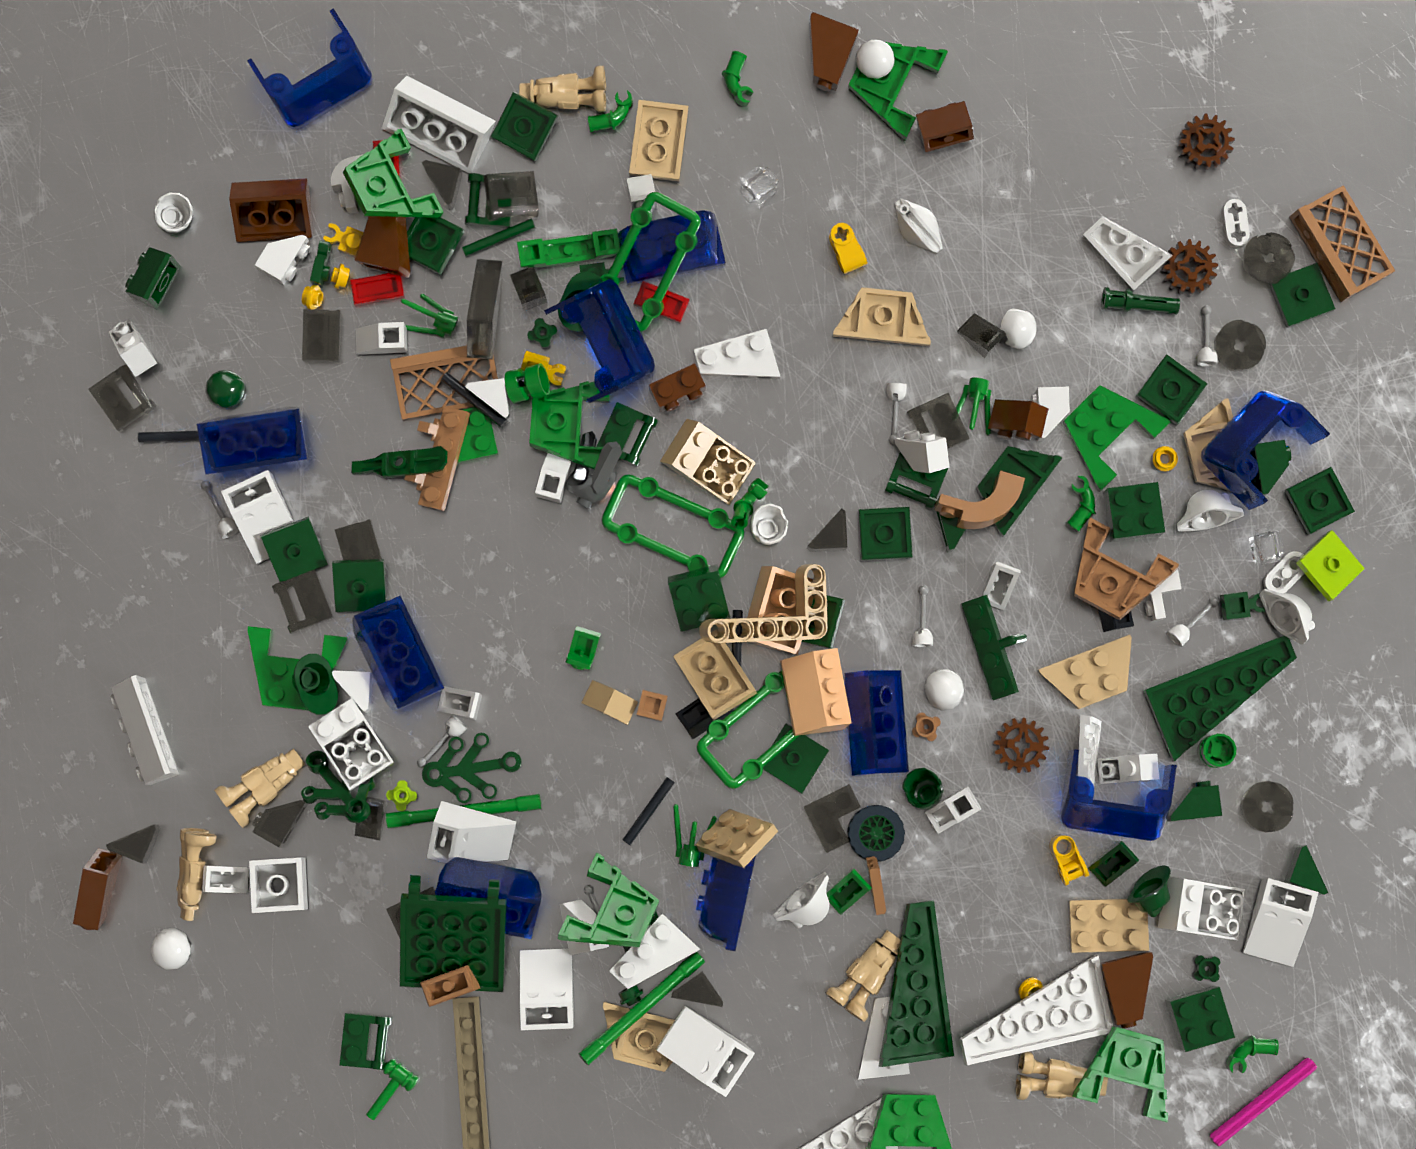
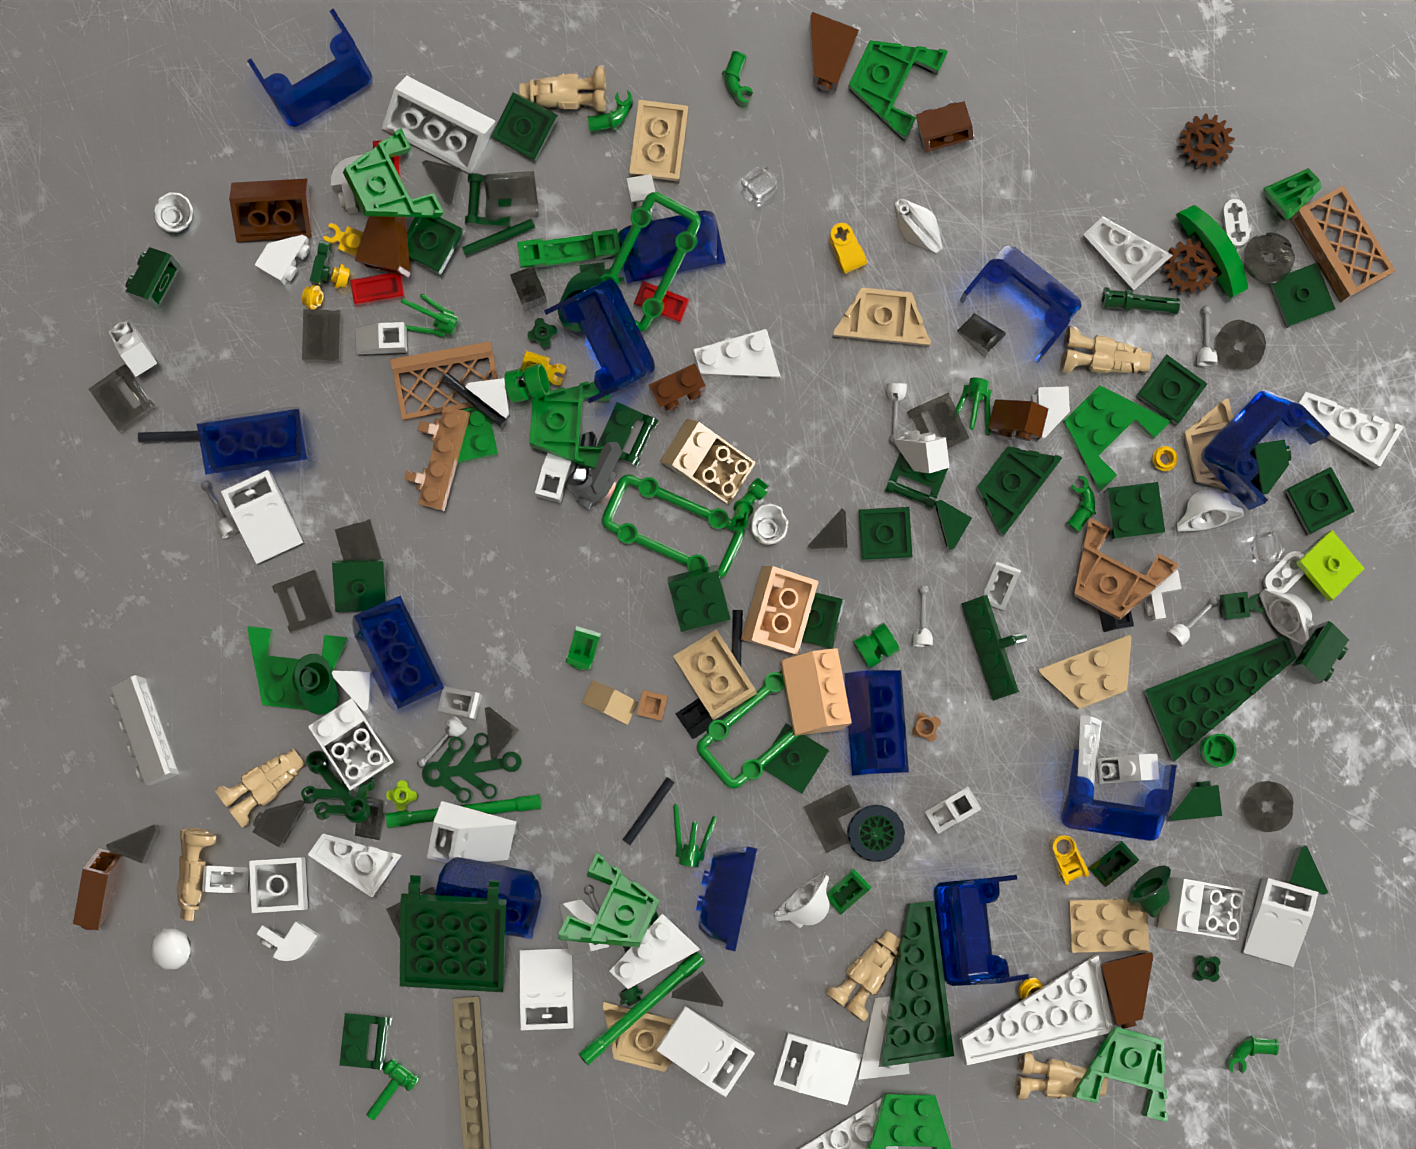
dark green hair [205,370,245,408] -> none
dark green plate [261,516,328,583] -> none
dark green piece [351,446,448,478] -> none
medium nougat slope [420,965,480,1007] -> none
clear smoke slope [467,259,502,359] -> none
tan plate [695,809,778,868] -> none
tan beam [699,564,827,643] -> none
white hair [856,40,894,79] -> none
medium nougat tile [866,856,886,915] -> none
dark green hair [902,767,944,810] -> none
white hair [925,669,964,711] -> none
medium nougat arch [934,471,1025,529] -> none
reddish brown gear [993,717,1049,773] -> none
white hair [1000,308,1037,349] -> none
dark green brick [1165,986,1235,1052] -> none
dark pink axle [1210,1058,1317,1146] -> none
none -> white brick [257,921,320,961]
none -> white wing [308,834,402,899]
none -> clear smoke slope [485,707,520,760]
none -> white slope [773,1032,862,1105]
none -> green wheel [852,622,900,669]
none -> clear blue windscreen [934,874,1029,986]
none -> clear blue windscreen [959,246,1082,363]
none -> tan piece [1060,326,1151,374]
none -> green slope [1176,205,1248,299]
none -> green wing [1263,168,1322,220]
none -> white wing [1291,392,1404,469]
none -> dark green slope [1291,621,1349,684]

